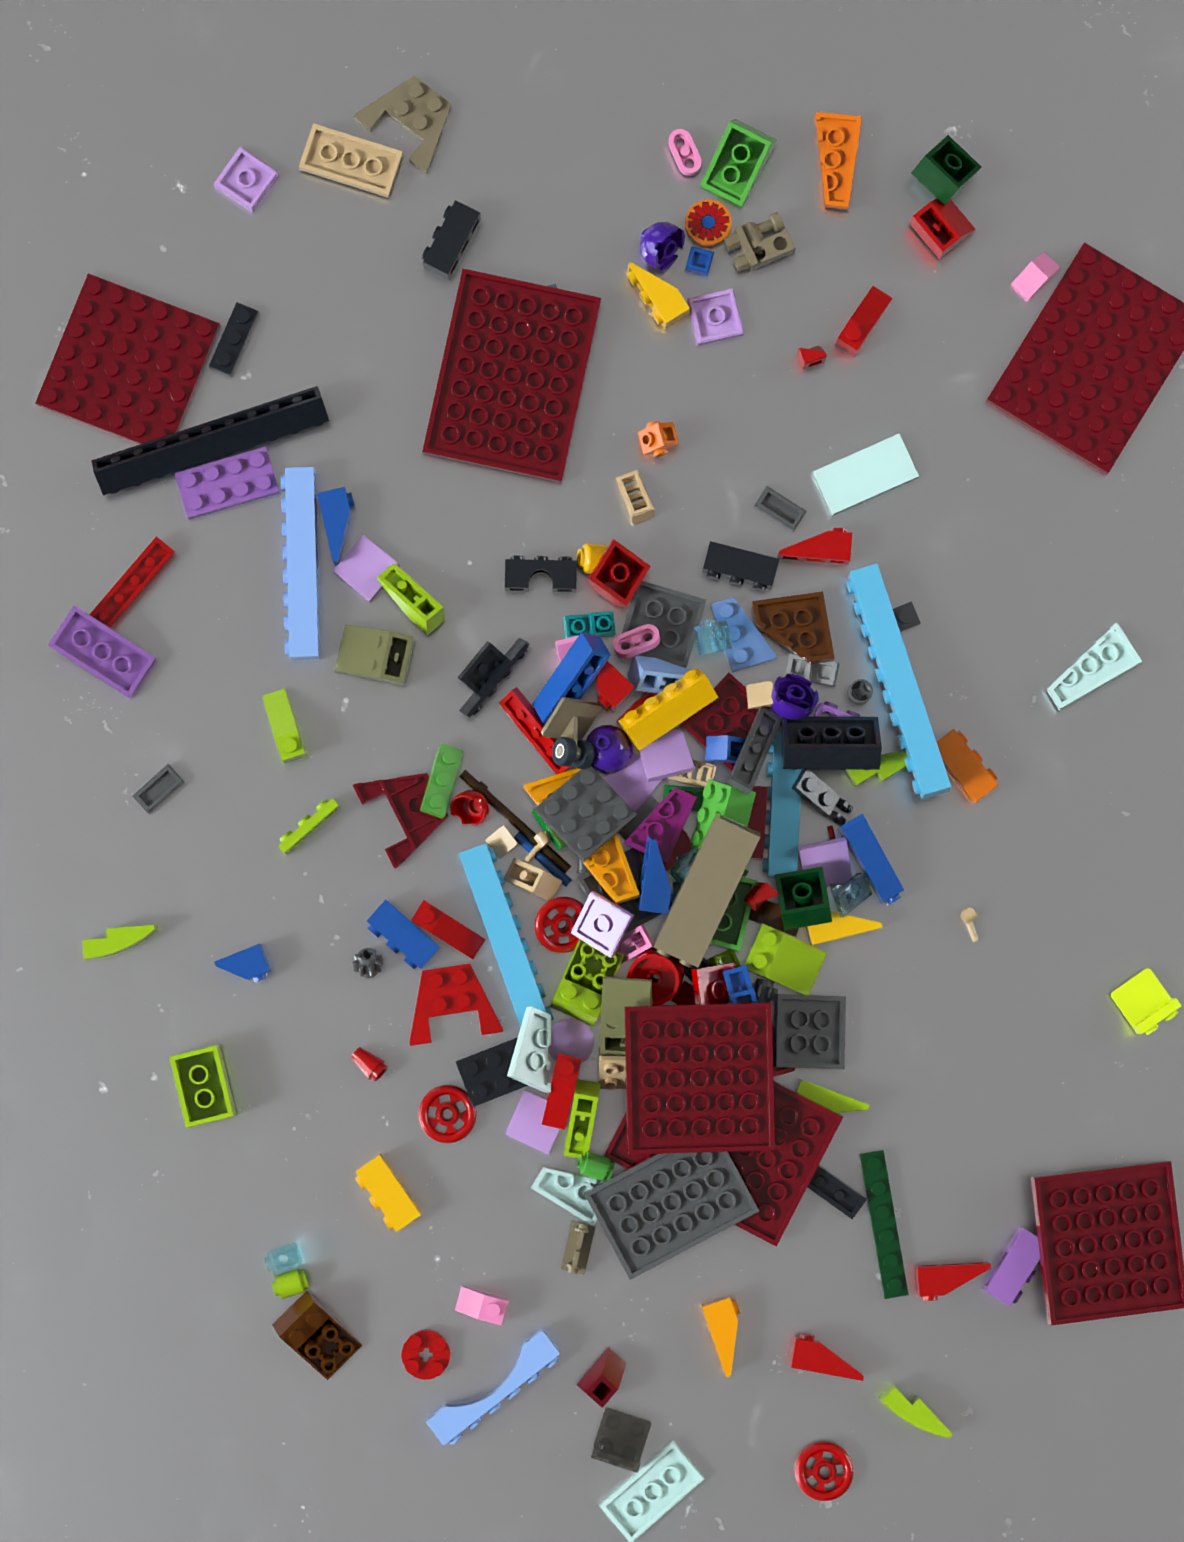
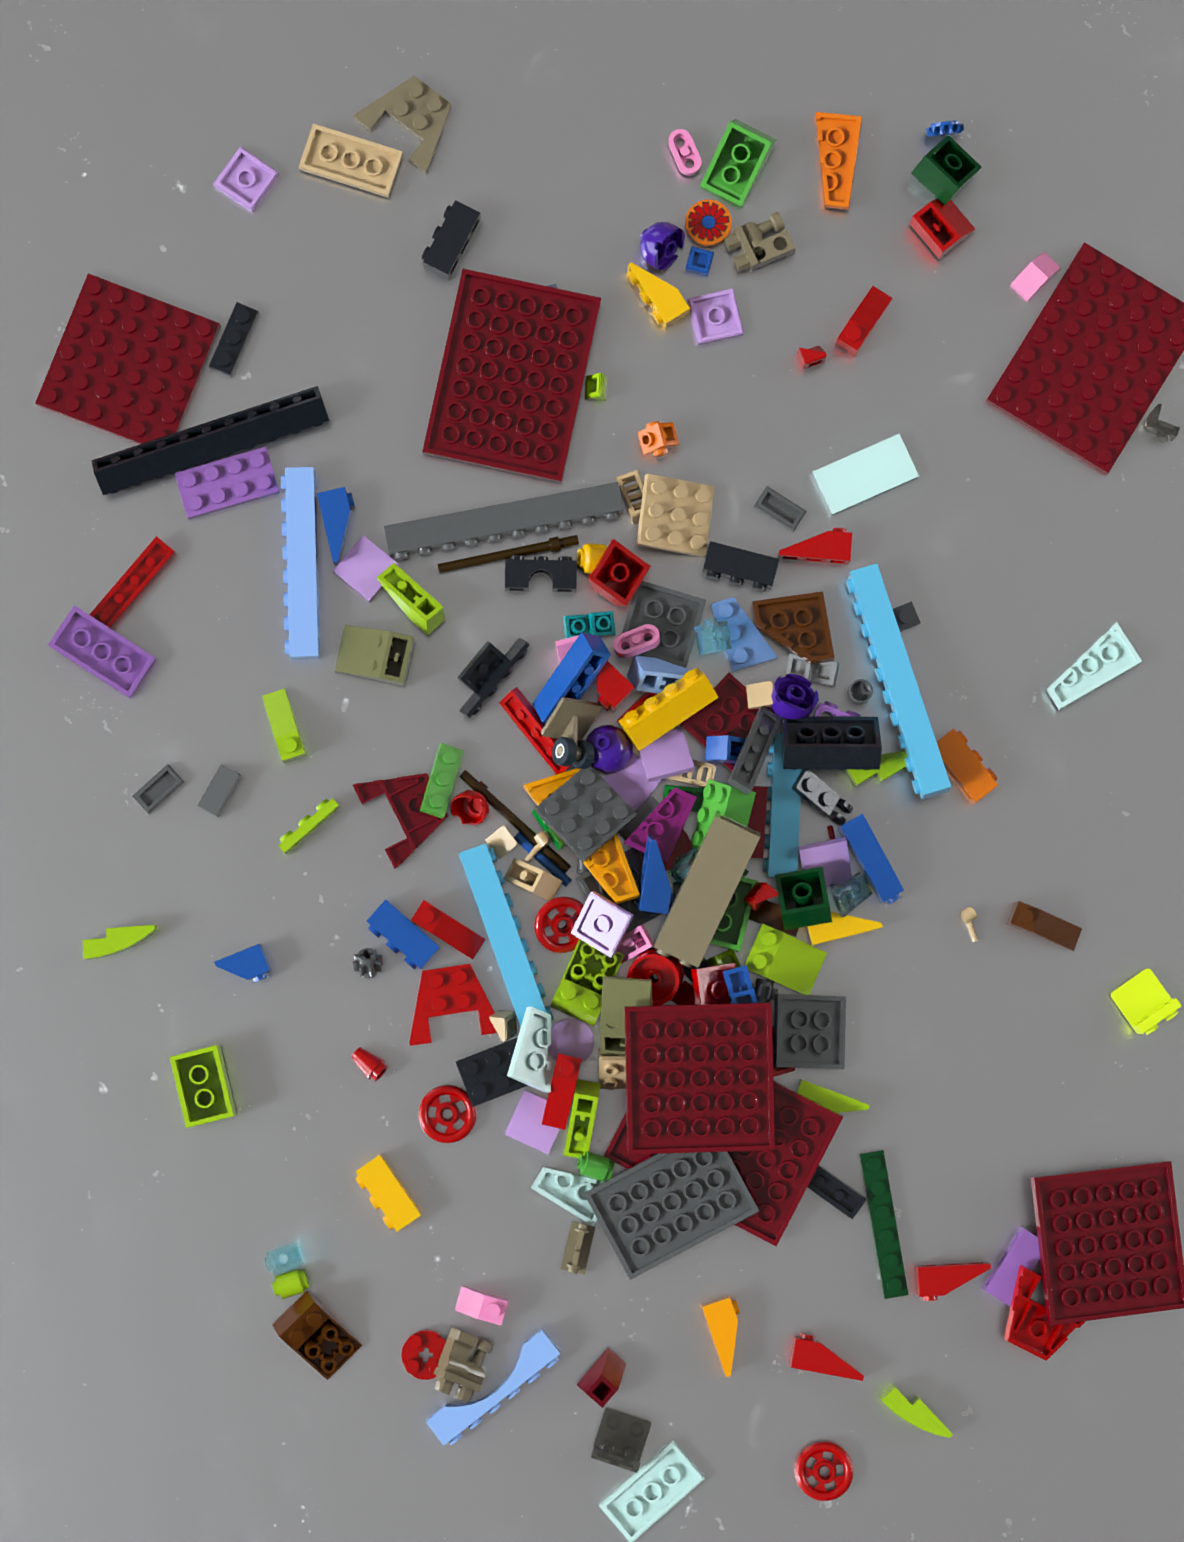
none -> dark grey slope [197,764,242,817]
none -> dark grey brick [384,482,624,560]
none -> dark tan hips [434,1327,494,1403]
none -> dark brown bar [438,535,579,573]
none -> tan slope [489,1010,517,1041]
none -> lime slope [585,373,607,401]
none -> tan plate [636,474,715,557]
none -> blue gear [926,120,964,137]
none -> red wing [1004,1265,1085,1361]
none -> reddish brown slope [1006,901,1082,951]
none -> clear smoke plate [1143,404,1180,442]

